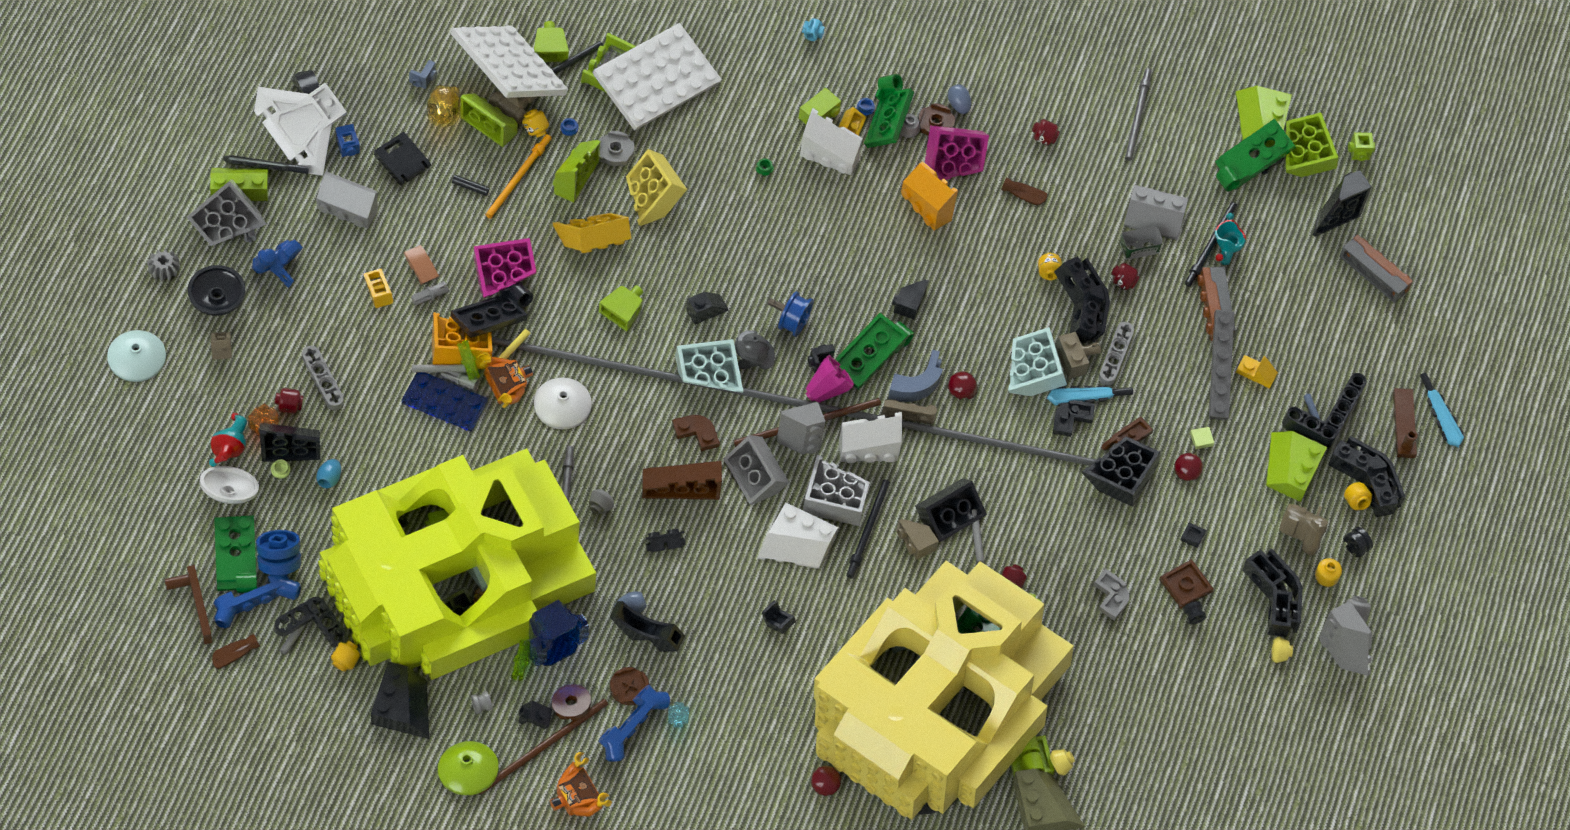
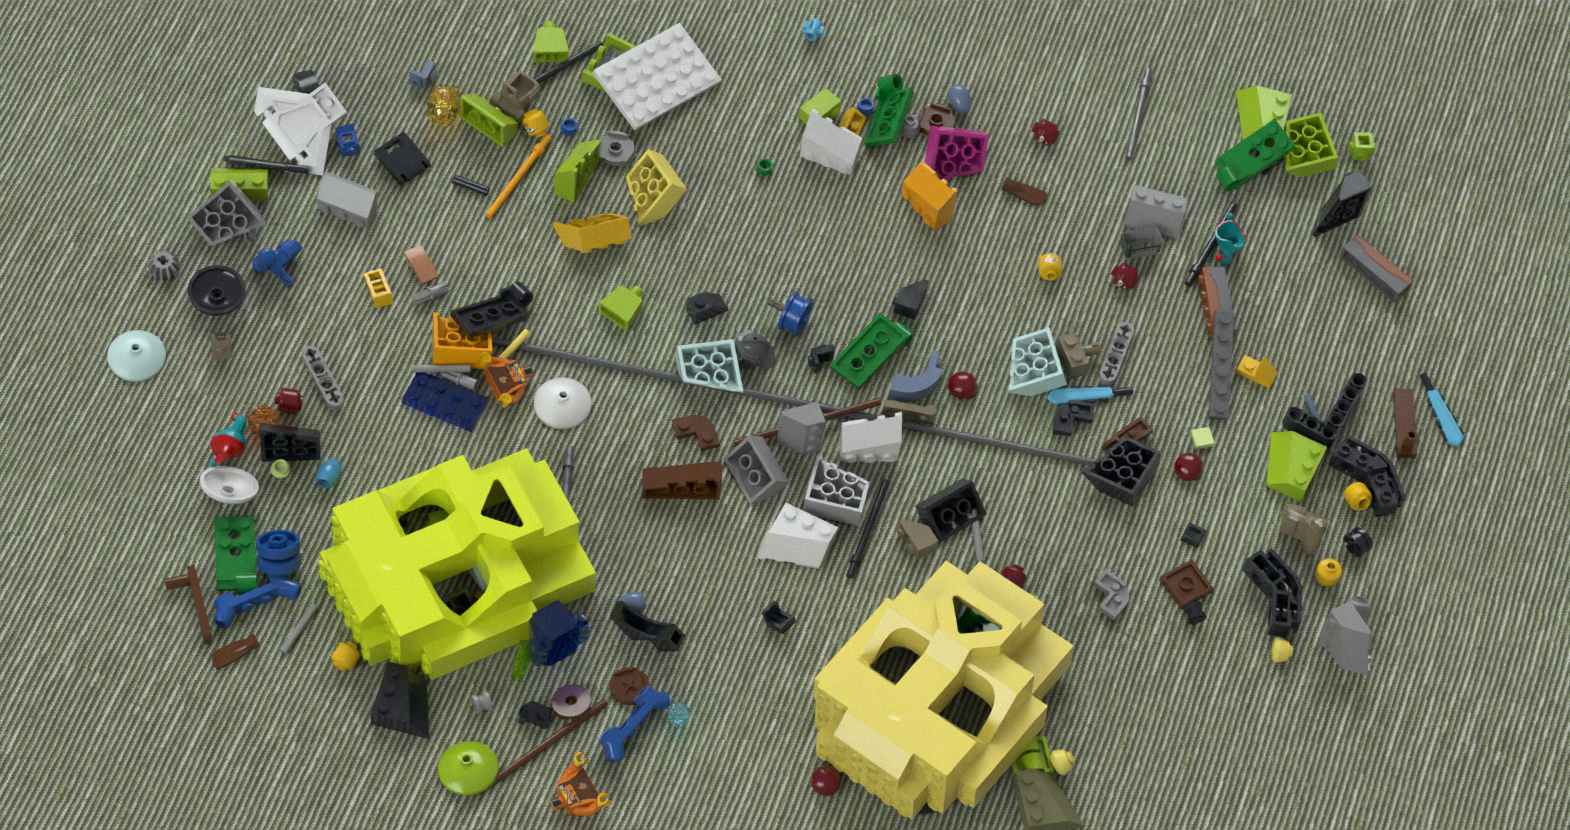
black beam [274,597,348,648] -> none
white plate [451,25,568,98] -> none
clear neon green pin [457,340,480,380] -> none
dark pink wedge [473,238,537,298] -> none
light grey cone [589,489,614,514] -> none
black hinge [644,529,686,553] -> none
dark pink cone [806,355,854,403] -> none
black brick [1054,256,1110,343] -> none

